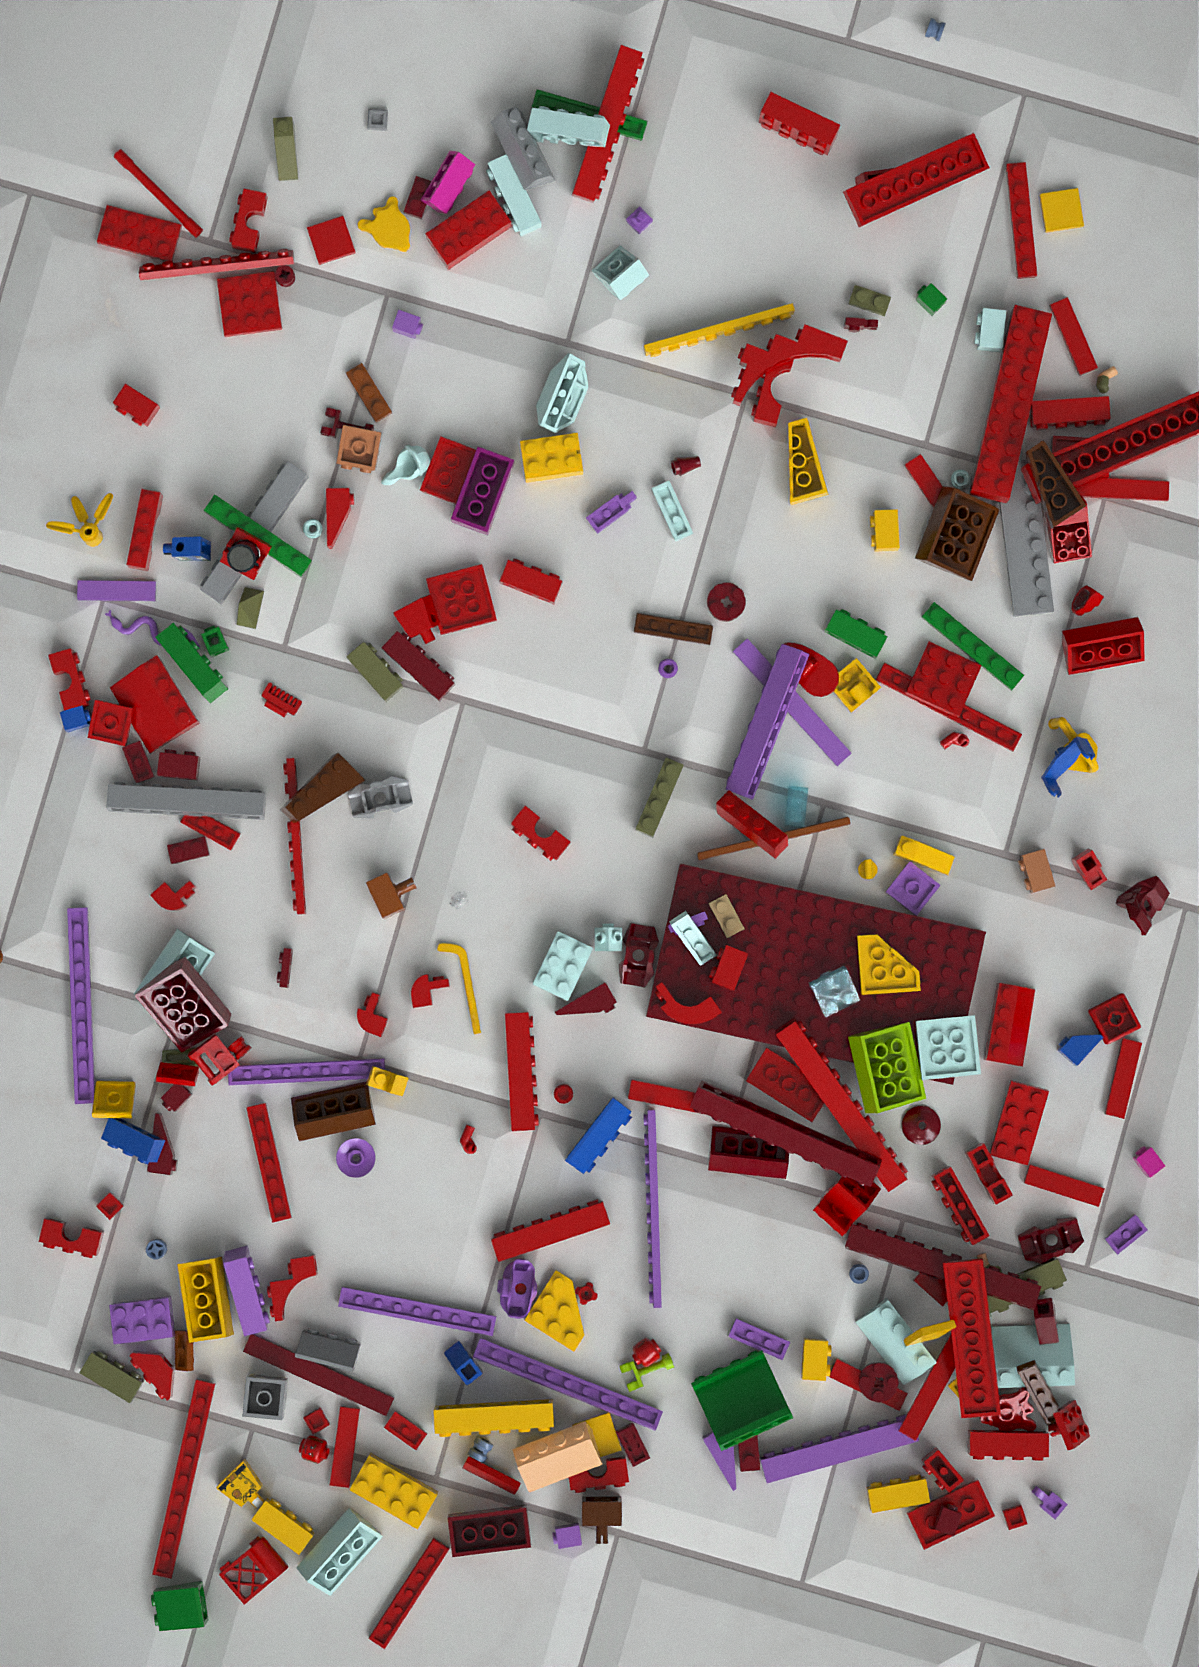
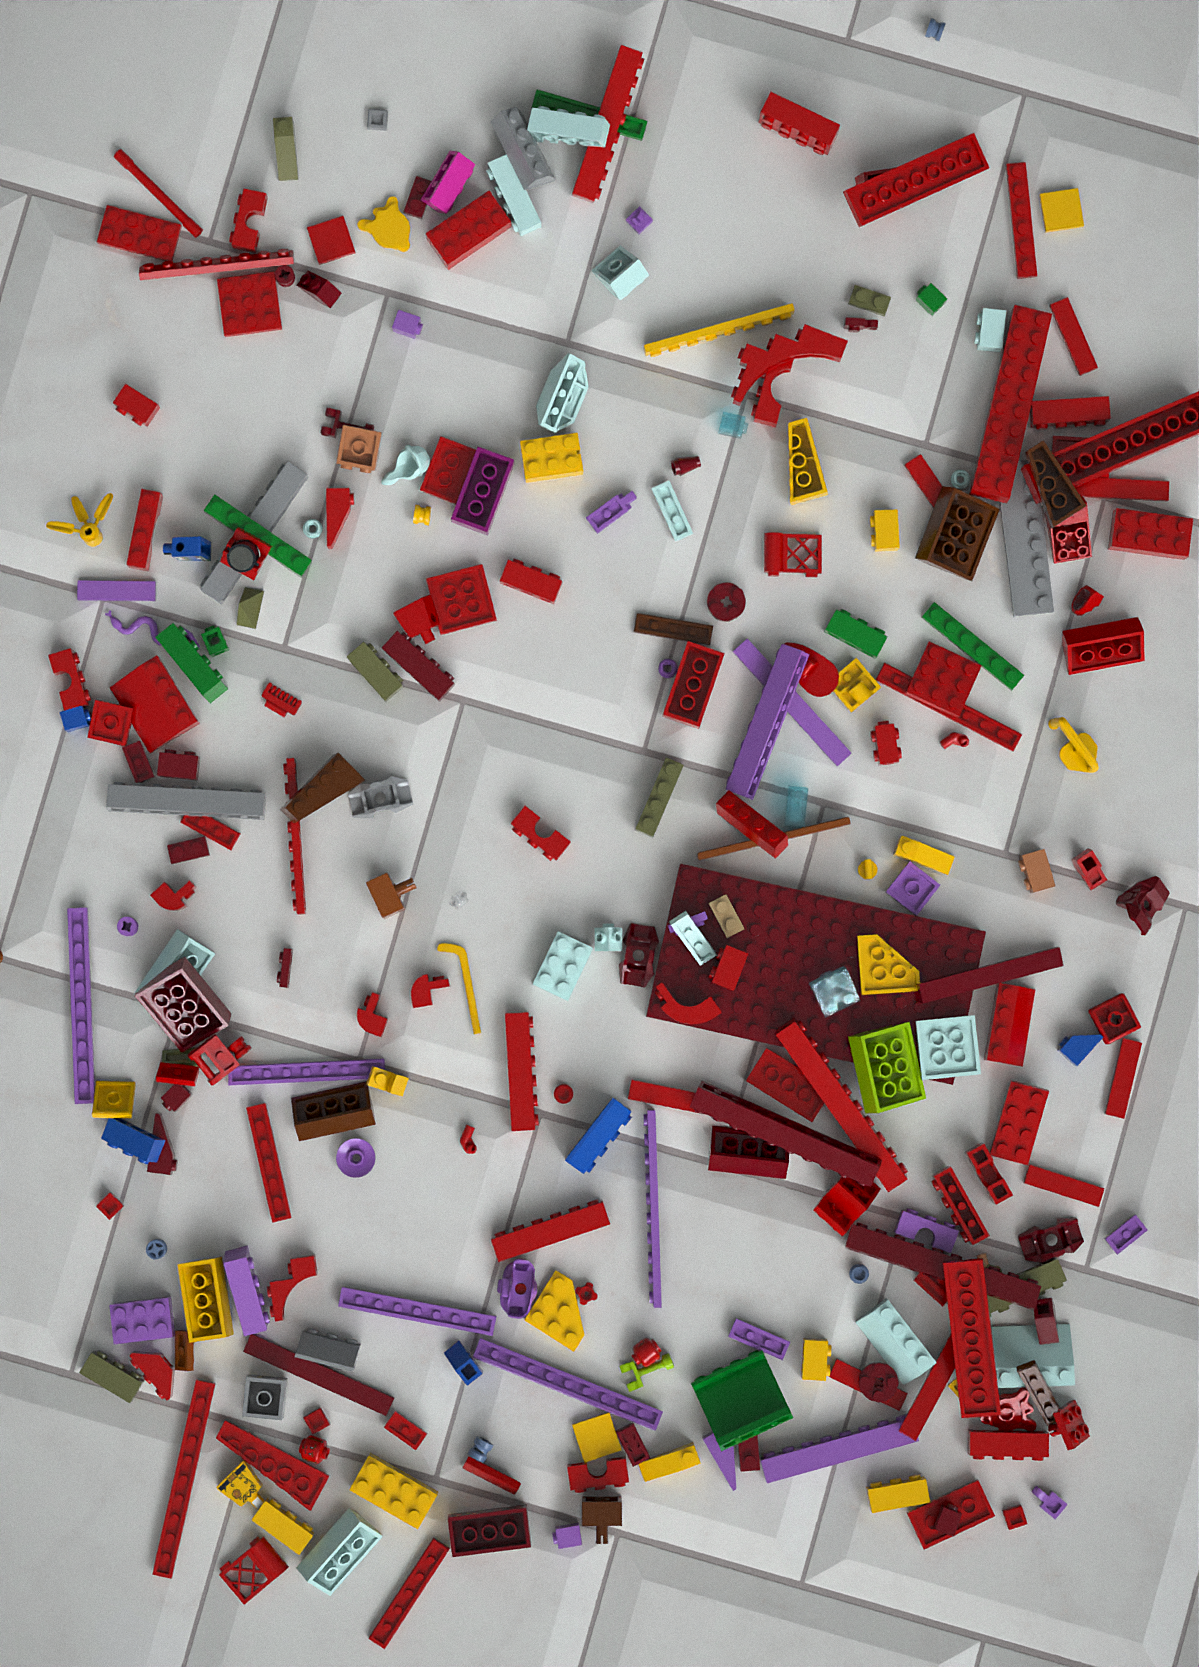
red arch [38,1218,104,1258] -> none
green slope [151,1581,209,1631] -> none
red tile [330,1406,360,1488] -> none
dark orange plate [346,363,392,423] -> none
yellow brick [433,1399,554,1437] -> none
light nougat slope [512,1422,602,1492] -> none
dark red slope [555,982,617,1015] -> none
dark red dish [902,1106,941,1145] -> none
yellow tile [903,1320,956,1346] -> none
red brick [921,1447,964,1493] -> none
blue piece [1041,737,1095,798] -> none
arm [1096,366,1118,394] -> none
dark pink brick [1133,1146,1165,1178] -> none
none -> medium lavender wheel [117,917,138,936]
none -> red wing [216,1420,330,1511]
none -> dark red slope [296,270,342,308]
none -> yellow wheel [413,505,431,526]
none -> yellow slope [638,1442,701,1482]
none -> red brick [662,641,725,729]
none -> clear light blue brick [718,412,748,439]
none -> red piece [764,532,822,578]
none -> red brick [870,721,902,766]
none -> medium lavender arch [894,1208,959,1253]
none -> dark red tile [916,947,1064,1003]
none -> red brick [1108,508,1193,560]

